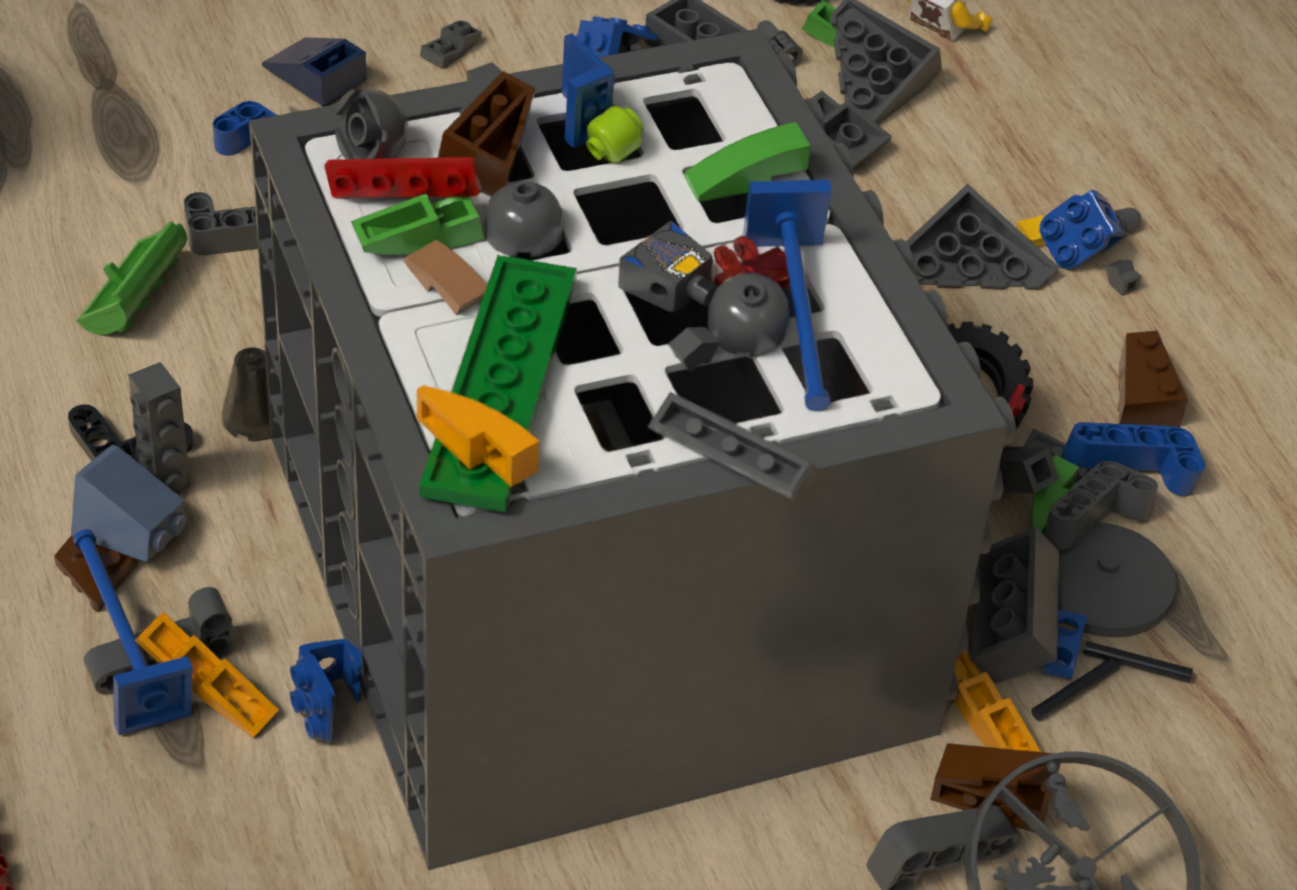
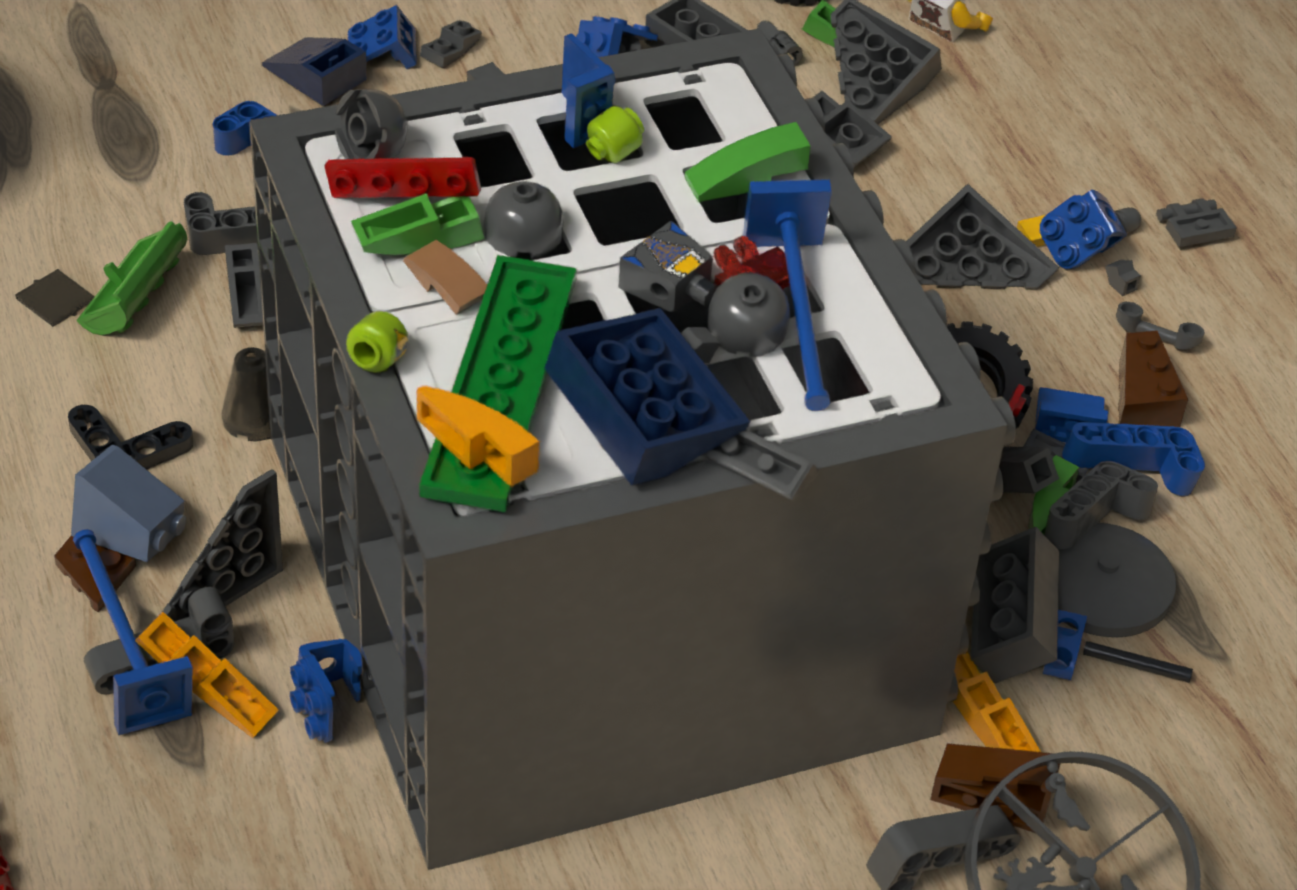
dark grey brick [128,362,191,493] -> none
reddish brown wedge [438,71,536,197] -> none
black bar [1031,658,1119,721] -> none
none -> clear smoke piece [15,269,95,327]
none -> dark grey slope [162,469,283,622]
none -> dark grey slope [225,243,263,328]
none -> lime head [346,311,409,373]
none -> blue bracket [348,5,417,69]
none -> dark blue slope [544,308,751,486]
none -> blue bracket [1035,387,1108,443]
none -> dark grey bar [1116,301,1205,349]
none -> dark grey plate [1156,198,1237,247]

